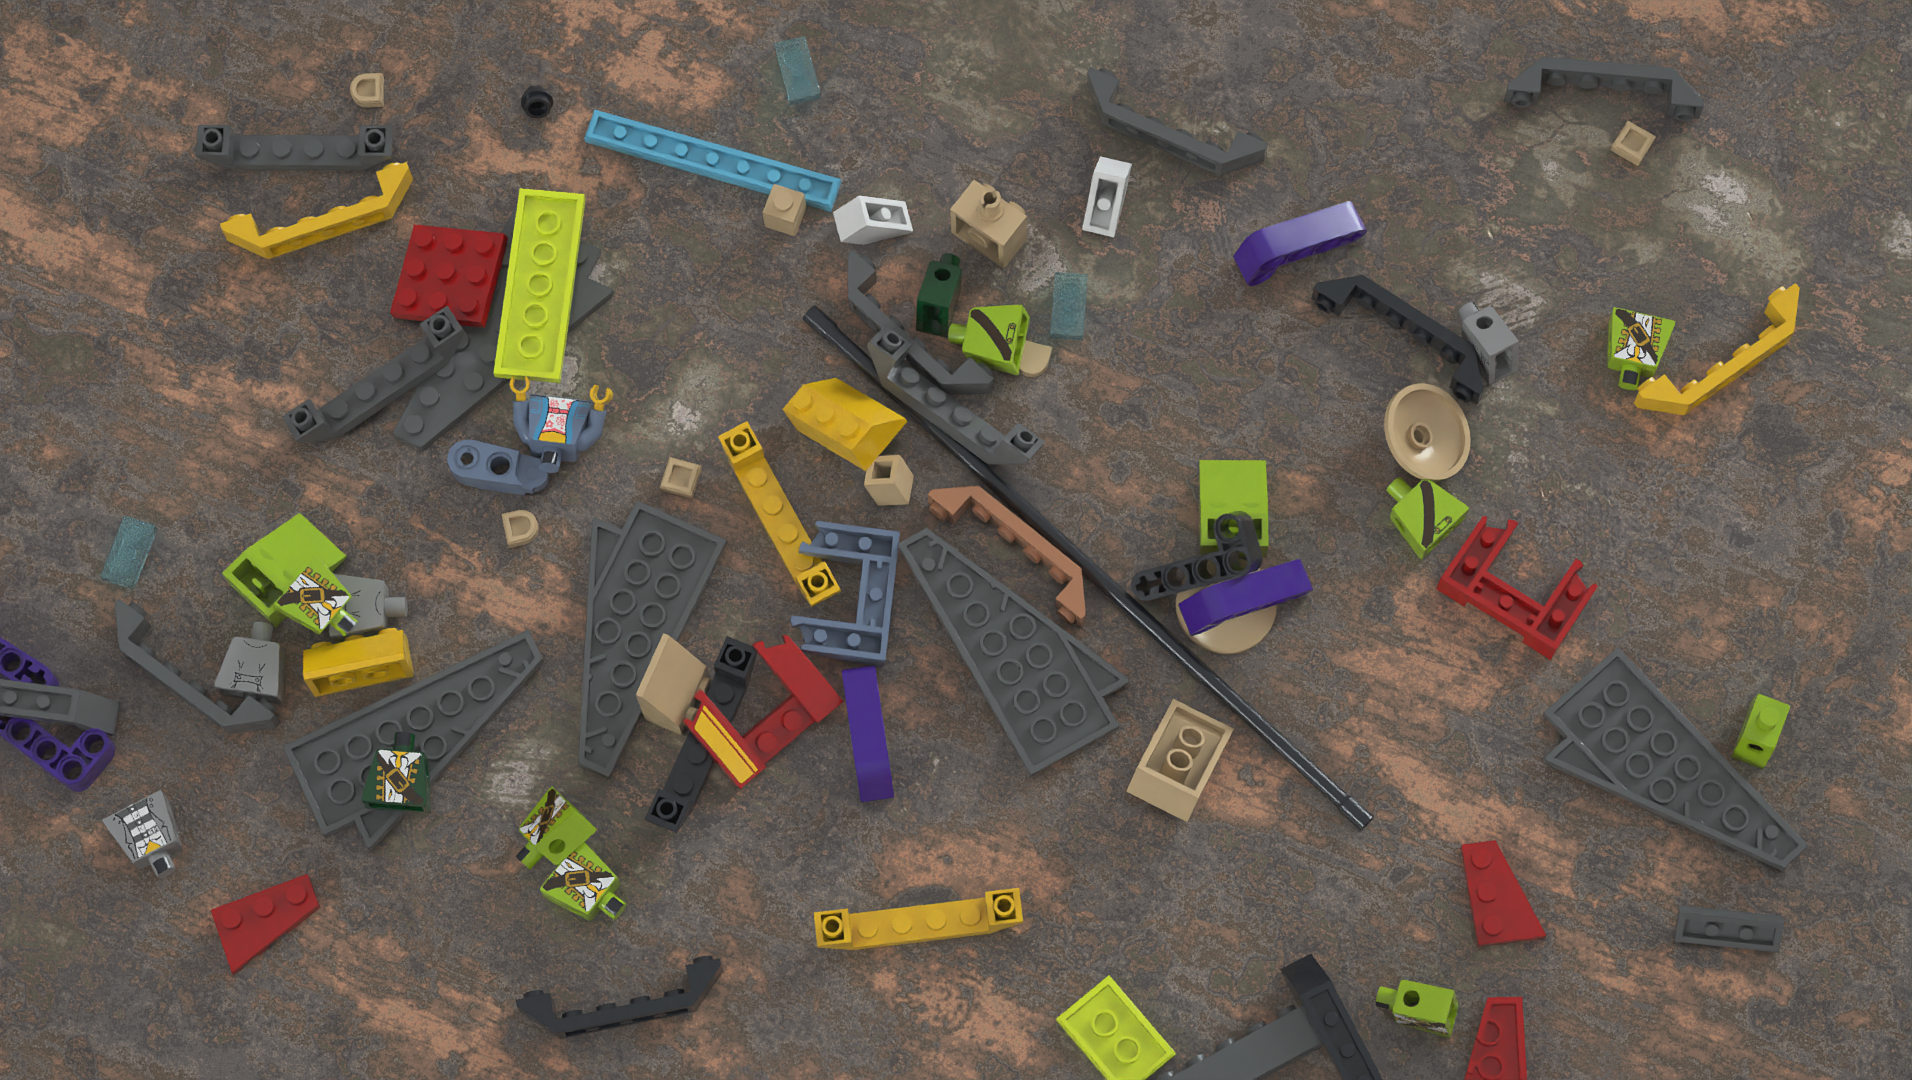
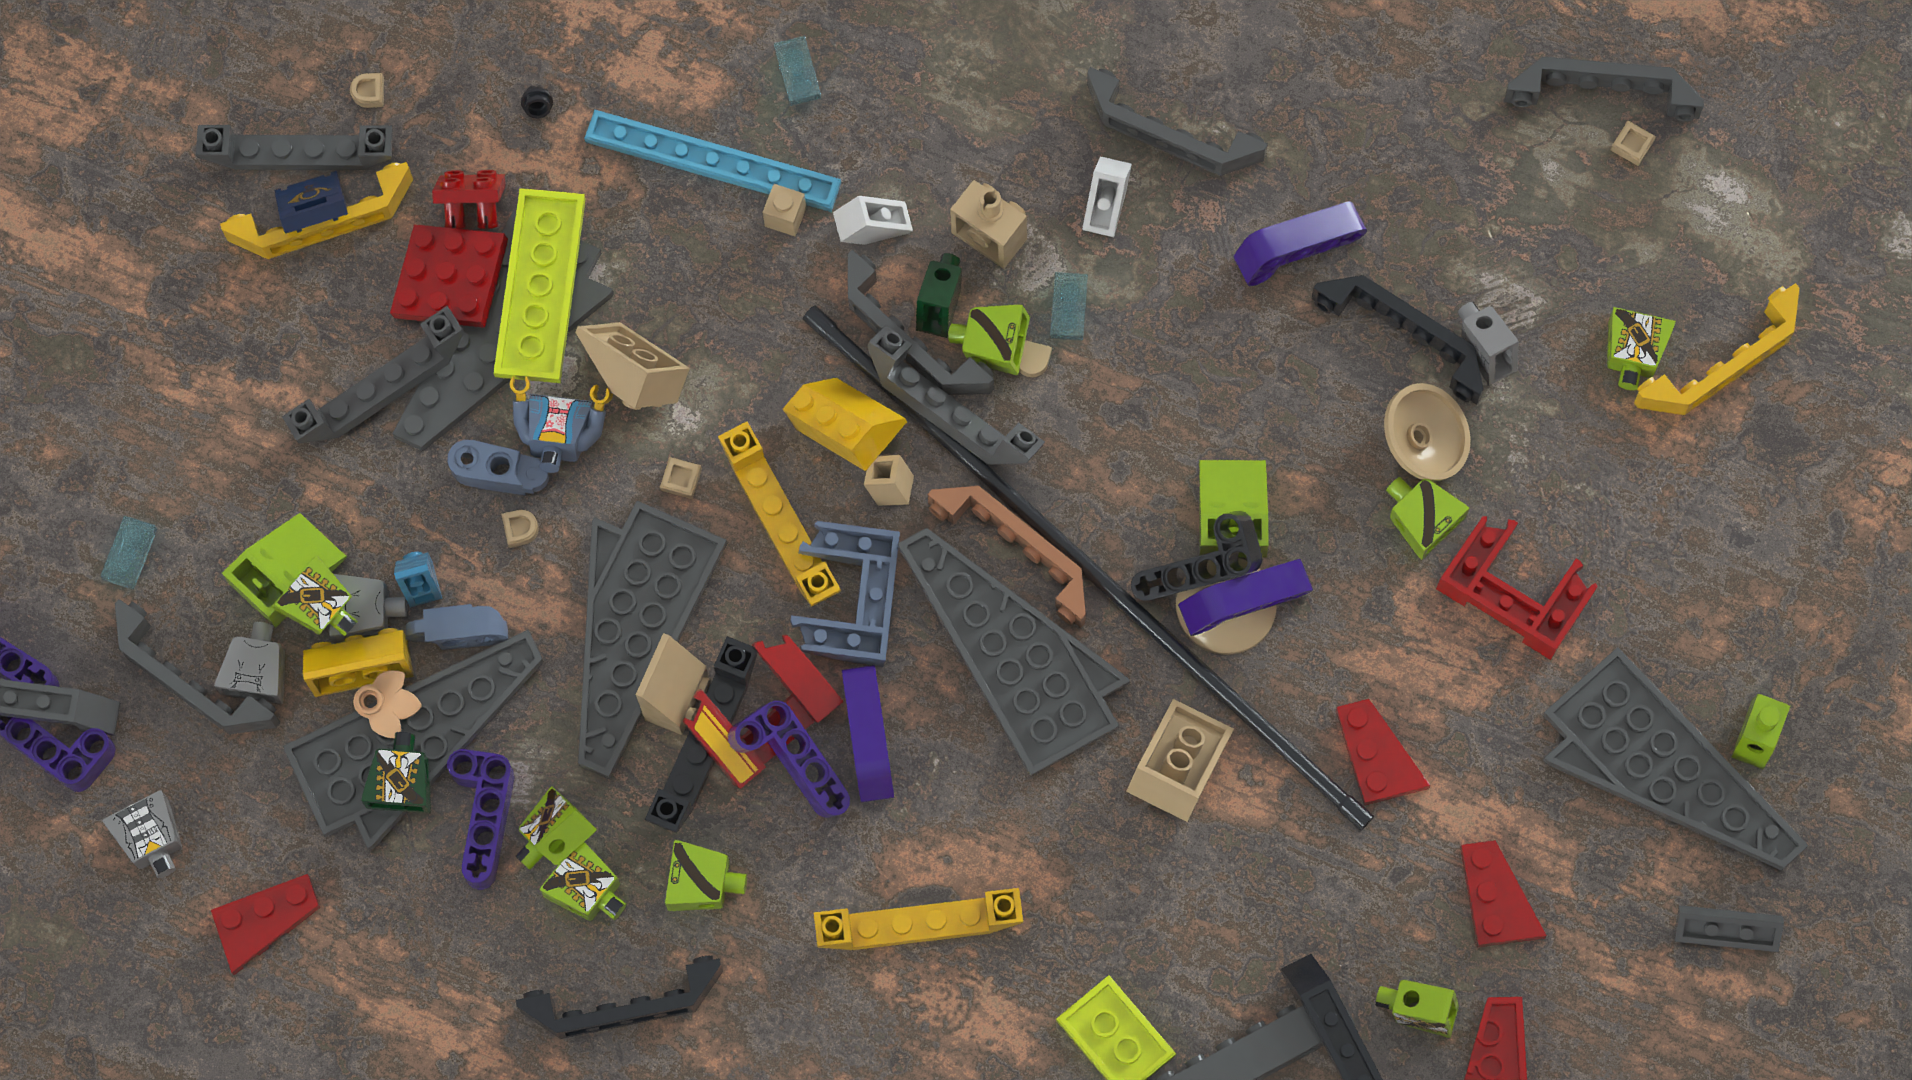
none -> dark blue container [274,171,348,234]
none -> light nougat plate [353,671,422,738]
none -> dark azure slope [394,551,443,608]
none -> sand blue piece [406,604,508,650]
none -> red plate [432,170,506,229]
none -> dark purple beam [447,749,515,890]
none -> tan slope [575,322,690,410]
none -> lime torso [665,840,747,911]
none -> dark purple beam [728,701,850,818]
none -> red wing [1336,699,1430,806]

